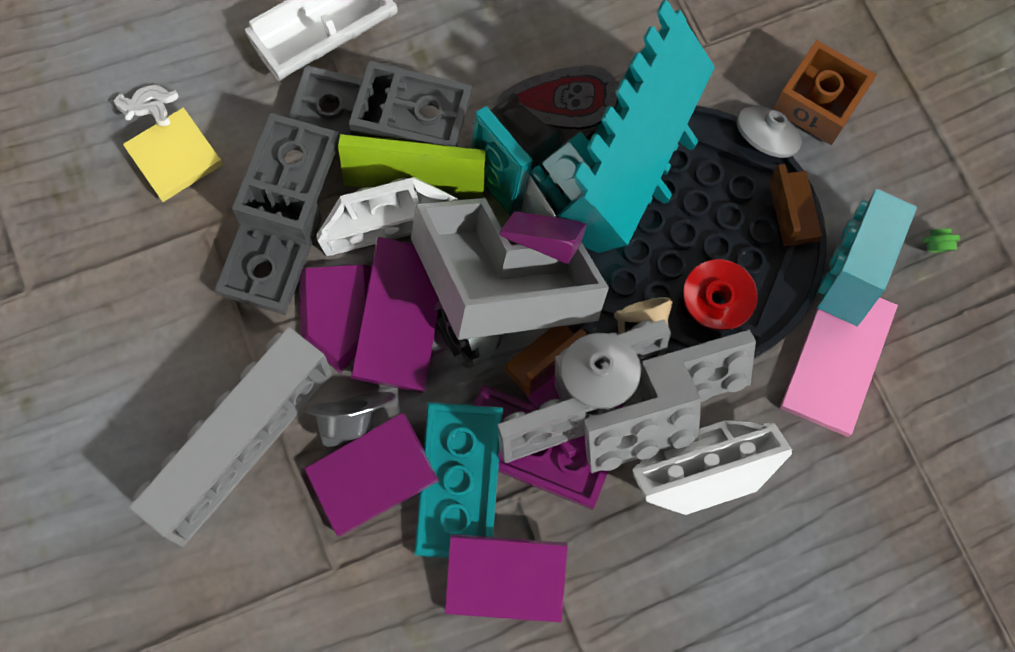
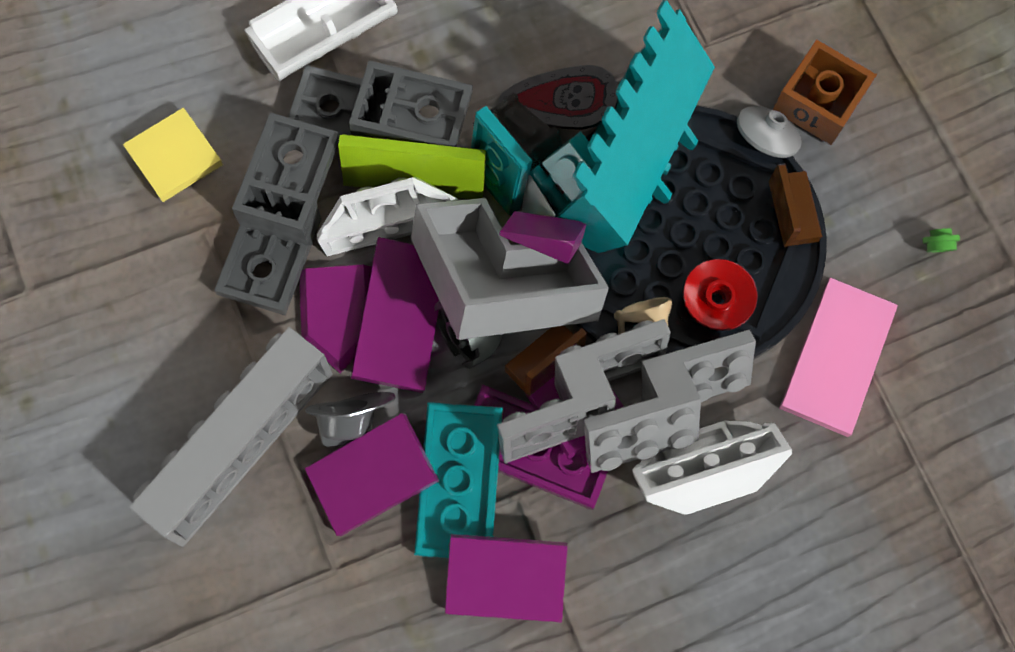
white piece [113,85,179,126] -> none
light grey dish [561,333,641,409] -> none
teal piece [817,189,917,327] -> none

